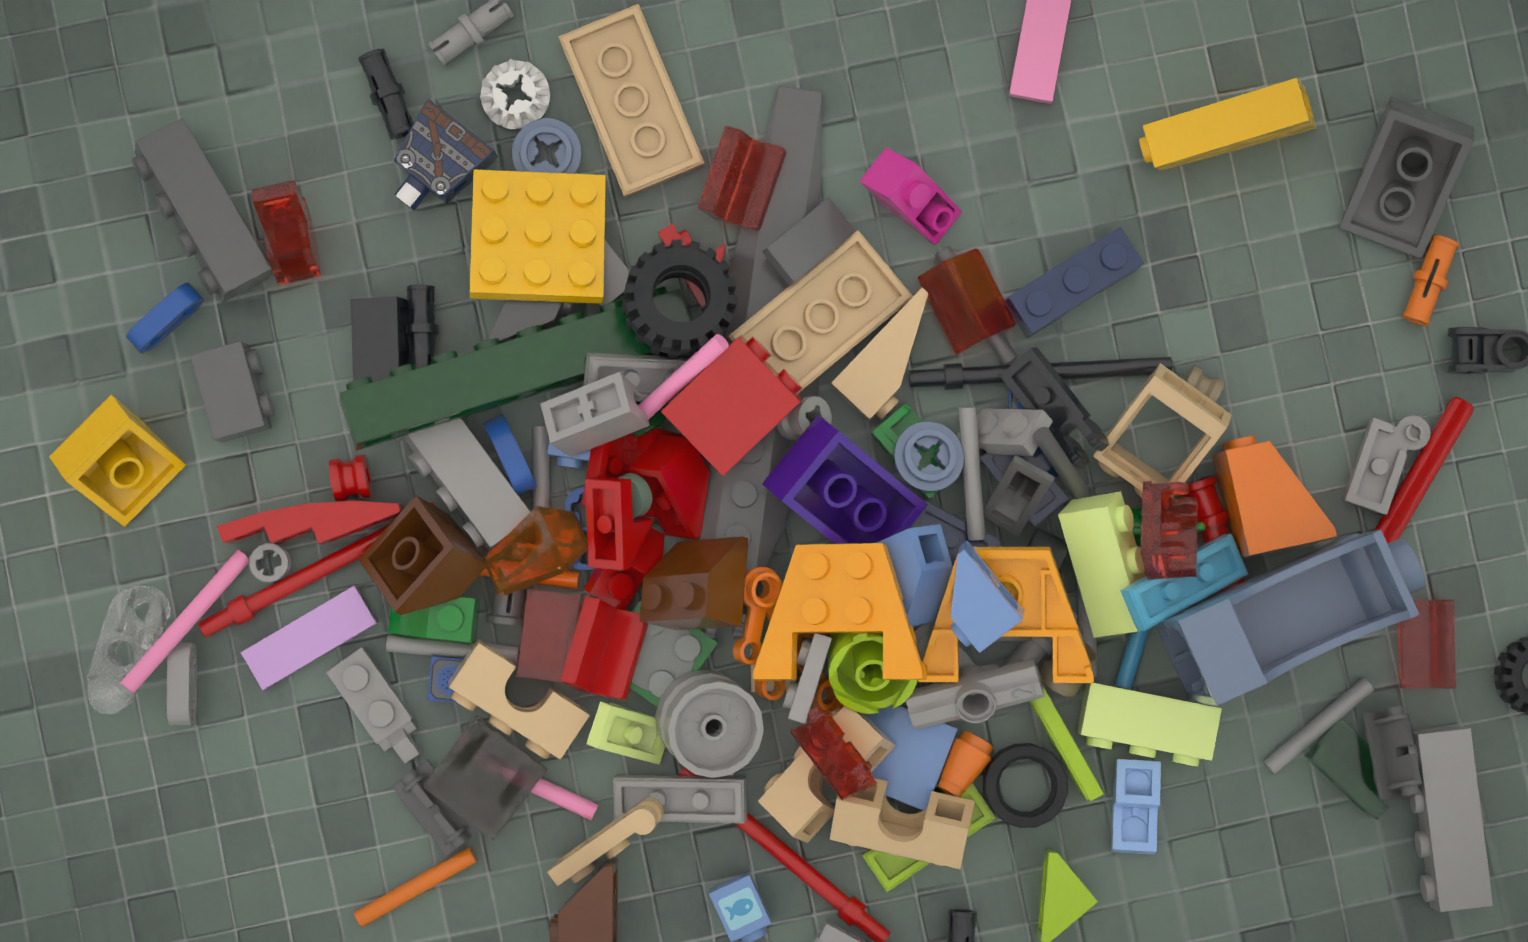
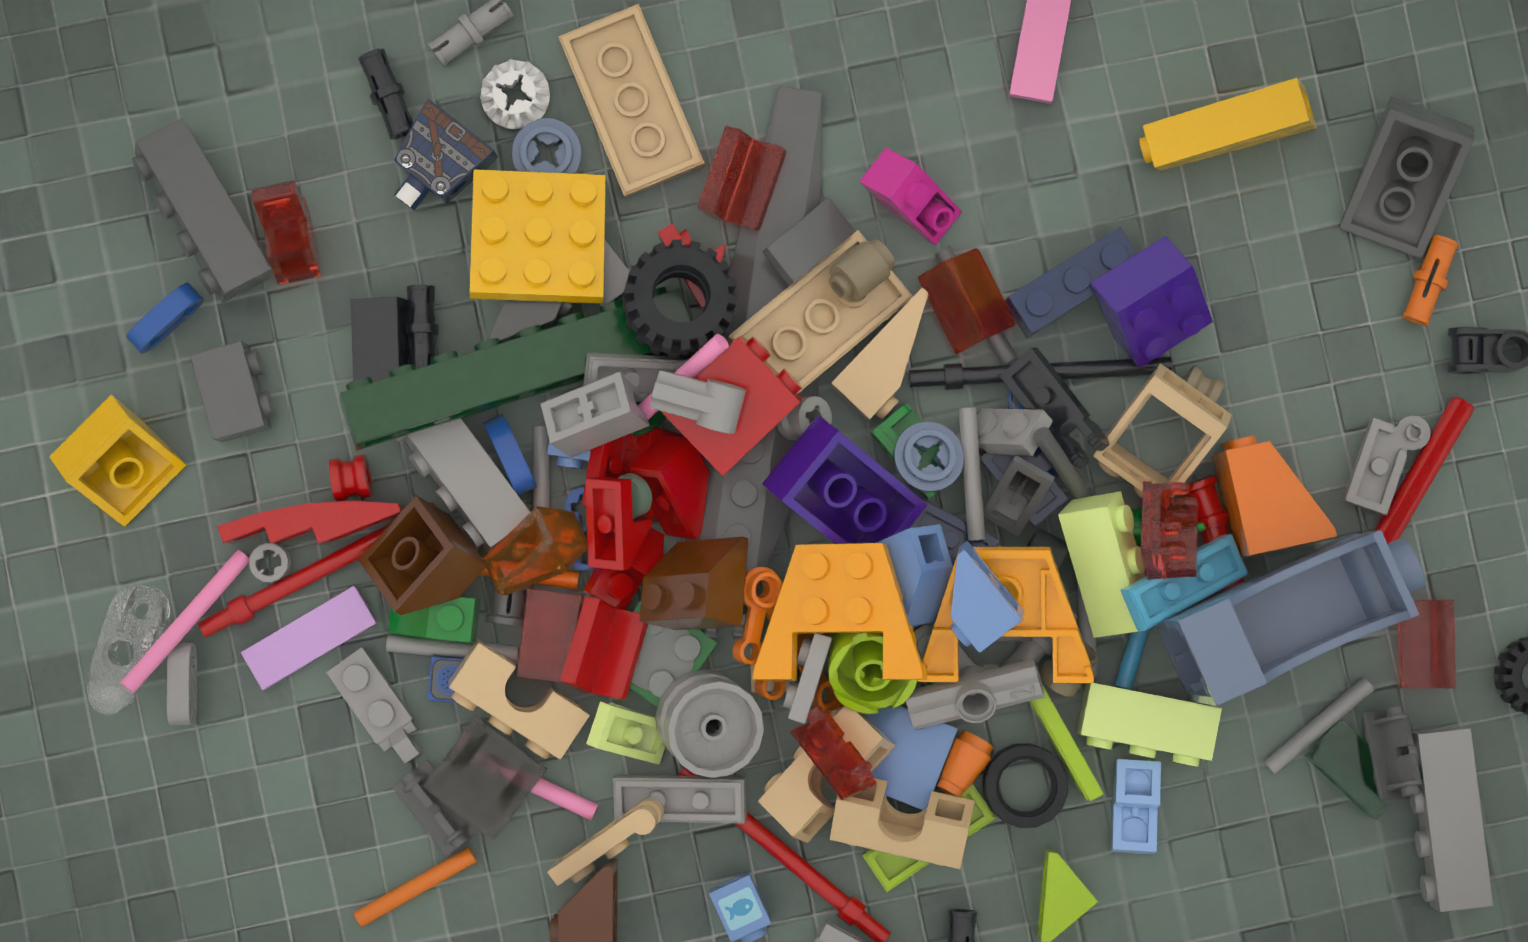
none -> light grey piece [650,370,747,434]
none -> dark tan brick [829,239,895,302]
none -> dark purple brick [1091,236,1213,368]

